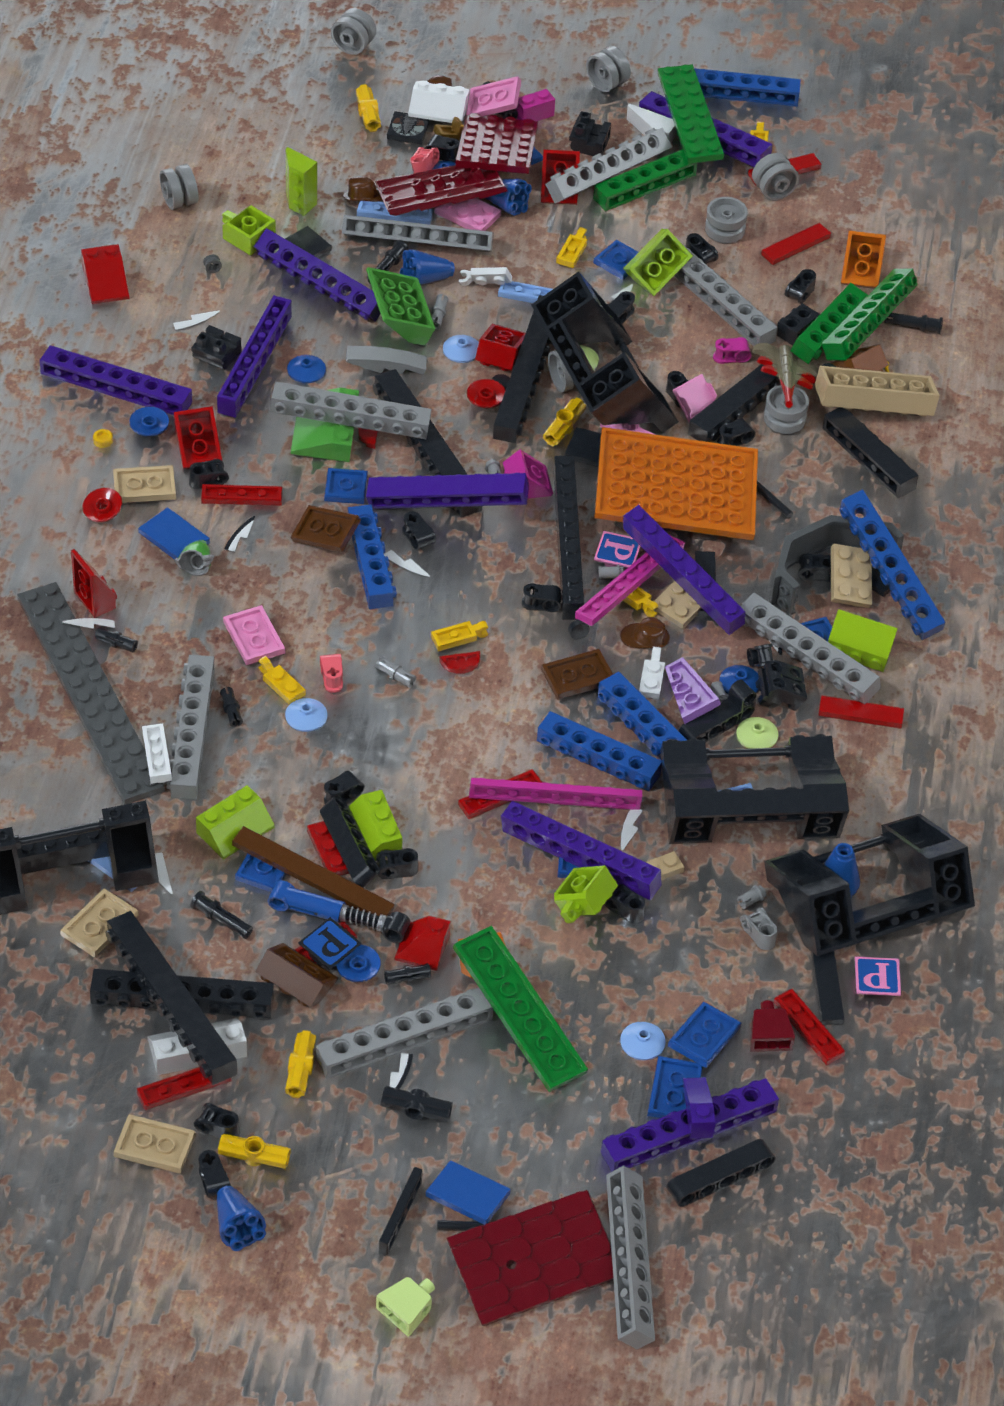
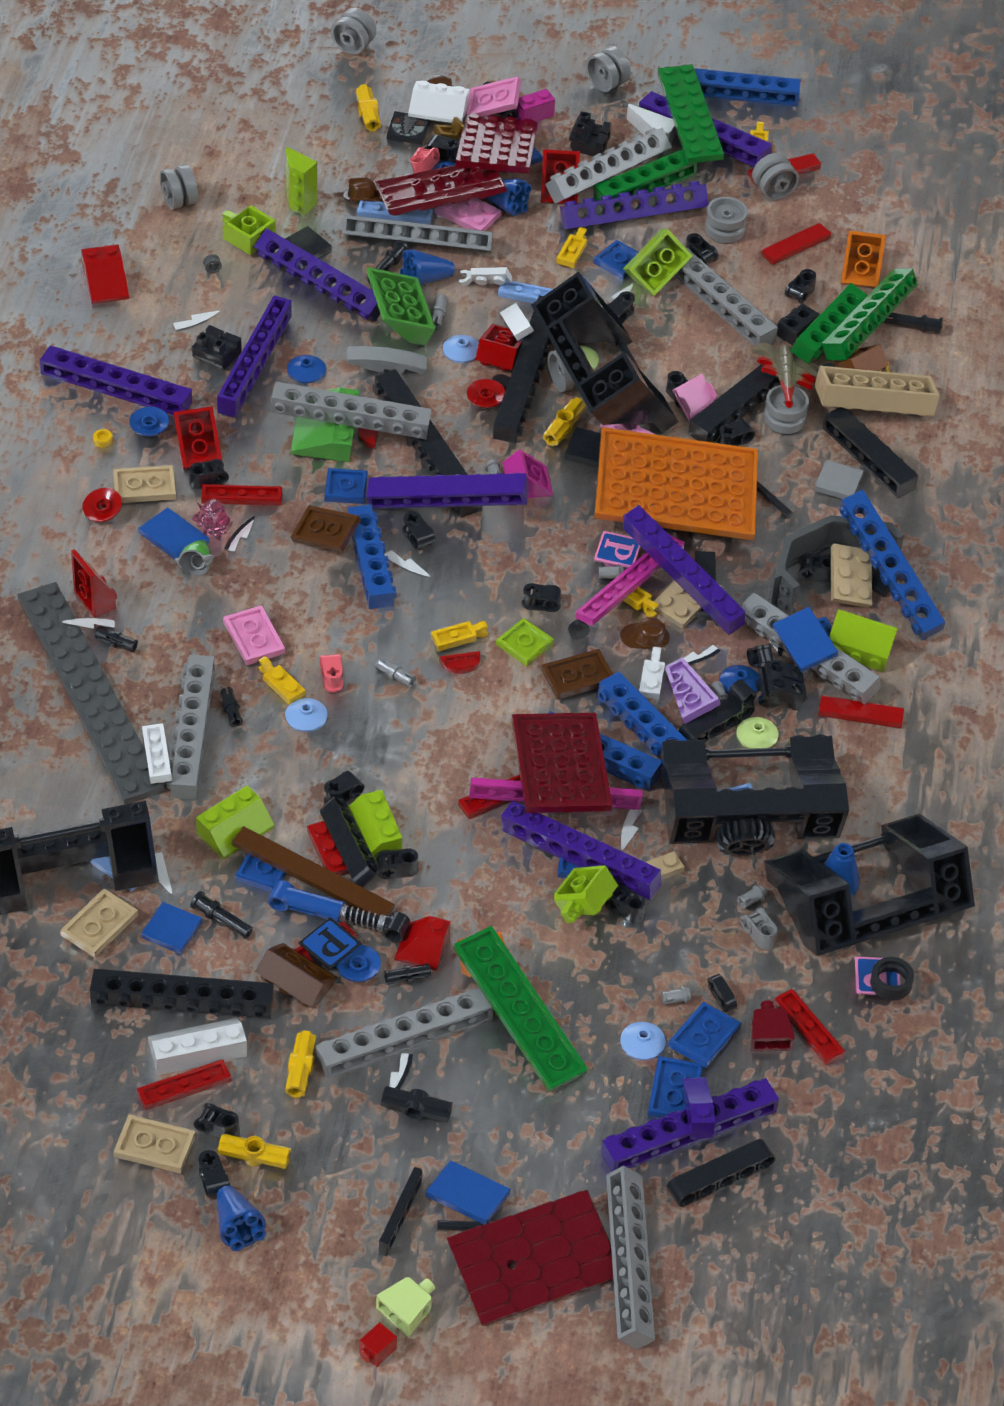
black brick [105,911,237,1085] -> none
black brick [553,456,584,620] -> none
dark pink piece [713,337,752,364] -> none
black tile [811,951,845,1025] -> none
none -> blue tile [141,902,202,954]
none -> clear pink hair [192,498,233,541]
none -> red brick [359,1322,397,1368]
none -> lime tile [496,618,554,666]
none -> white tile [500,303,534,341]
none -> dark red plate [511,712,613,813]
none -> dark purple brick [560,181,709,229]
none -> light grey pin [661,986,691,1005]
none -> white sticker [684,645,720,665]
none -> black beam [707,974,737,1013]
none -> black gear [716,818,775,857]
none -> blue tile [772,607,838,673]
none -> light grey tile [814,460,864,499]
none -> black tyre [870,957,914,1001]

